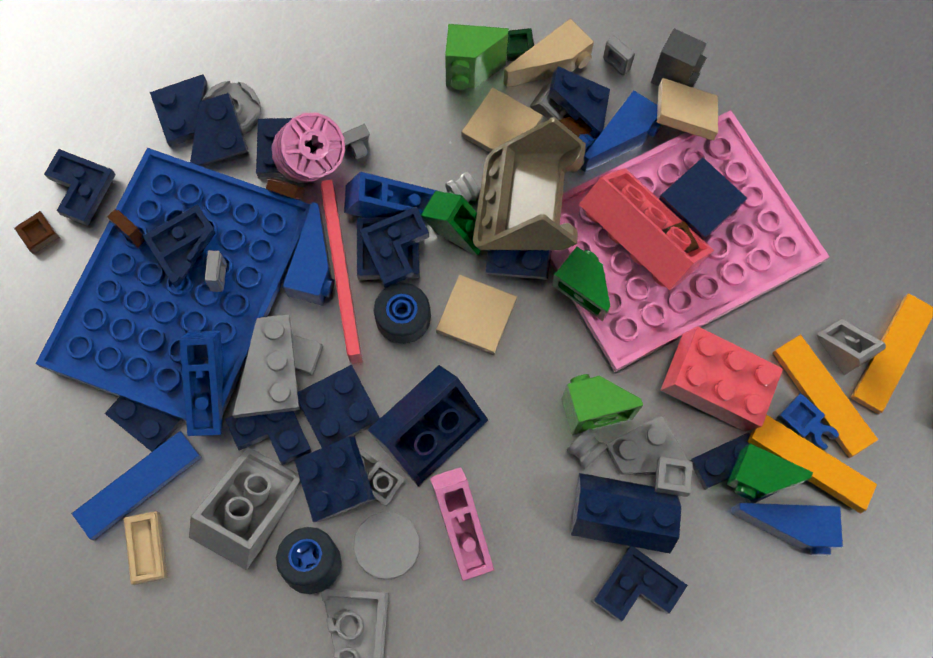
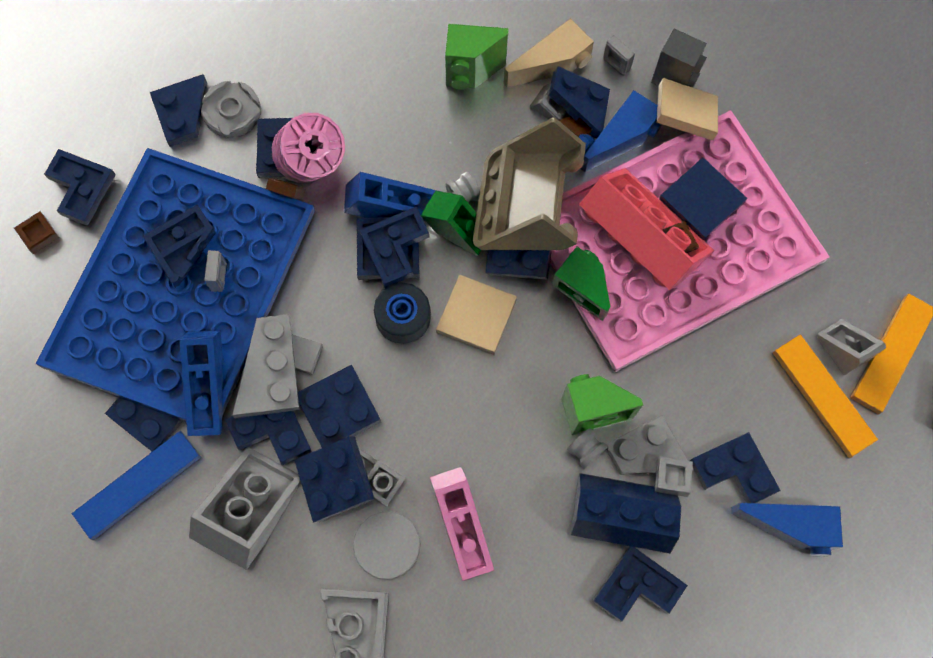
reddish brown tile [107,209,145,248] -> none
tan tile [124,511,167,585] -> none
dark blue wing [190,93,249,166] -> none
black wheel [276,527,342,594] -> none
blue slope [283,202,335,306] -> none
coral tile [320,179,363,364] -> none
light grey tile [342,123,370,160] -> none
dark blue slope [368,365,488,486] -> none
tan tile [461,87,543,153] -> none
dark green tile [506,28,534,62] -> none
coral brick [661,326,783,432] -> none
green slope [727,443,813,500] -> none
light orange tile [747,415,877,514] -> none
blue plate [776,393,839,450] -> none

